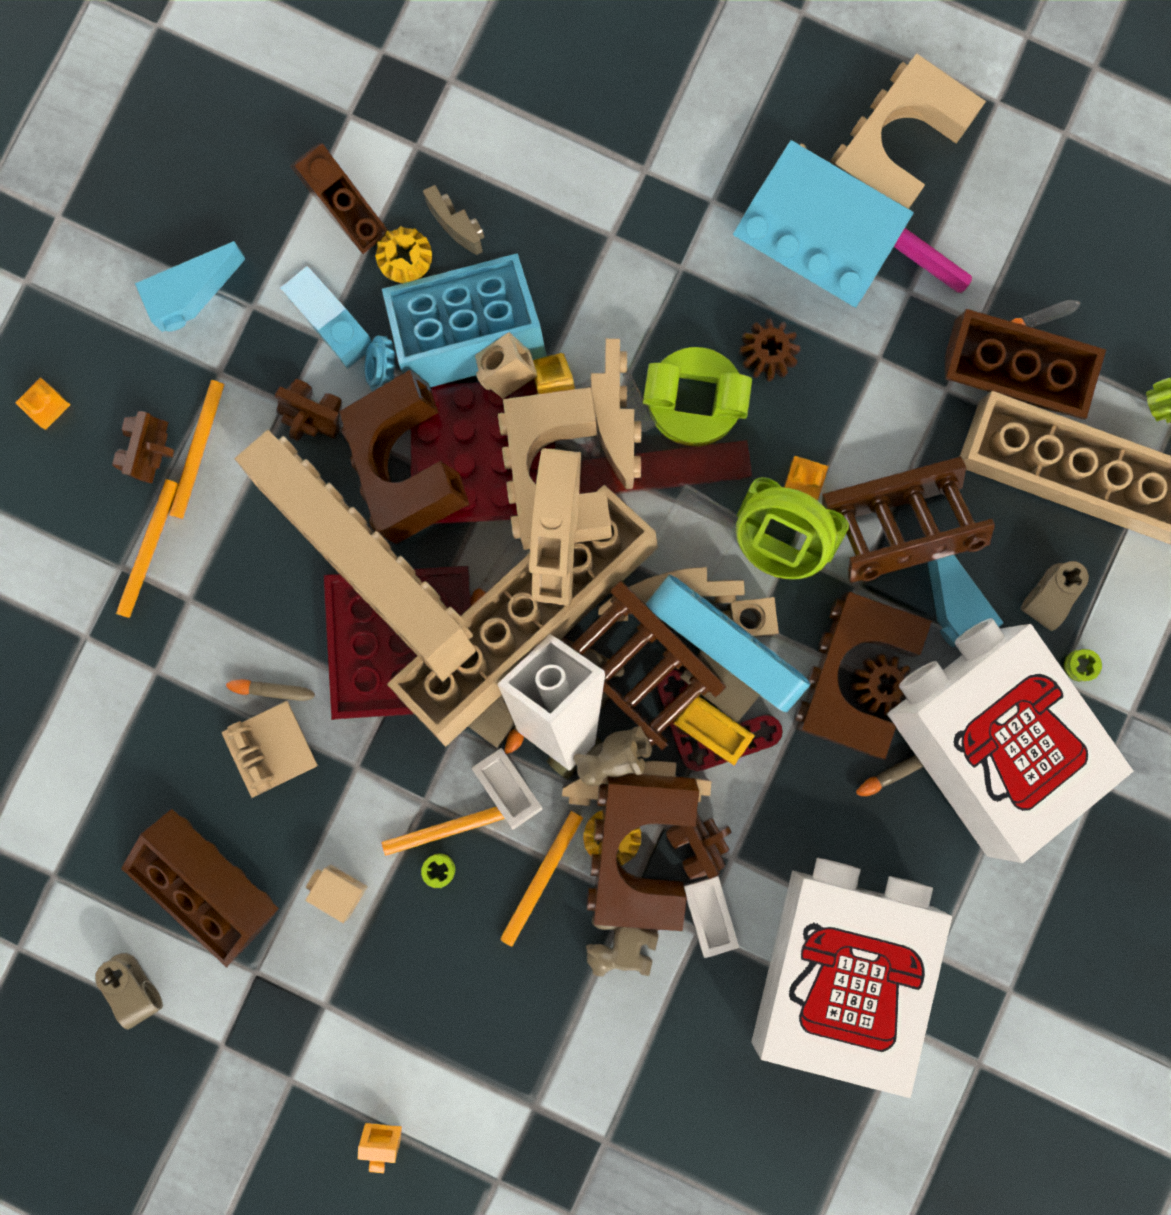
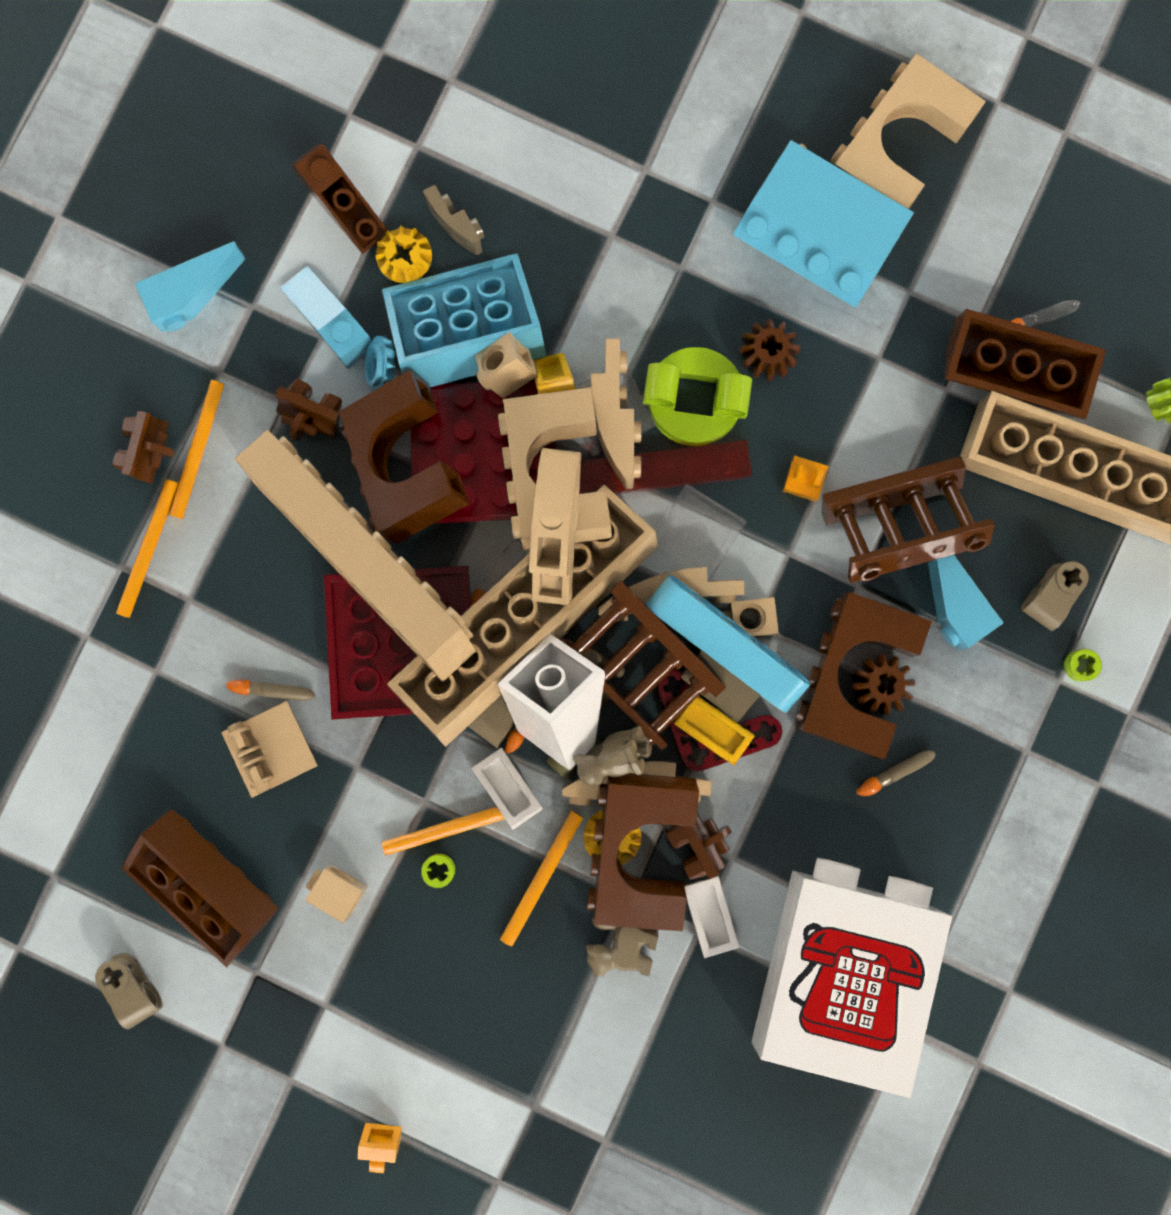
light orange tile [15,377,71,430] -> none
lime piece [735,477,849,579] -> none
white brick [887,618,1134,863] -> none
dark pink axle [894,228,972,293] -> none

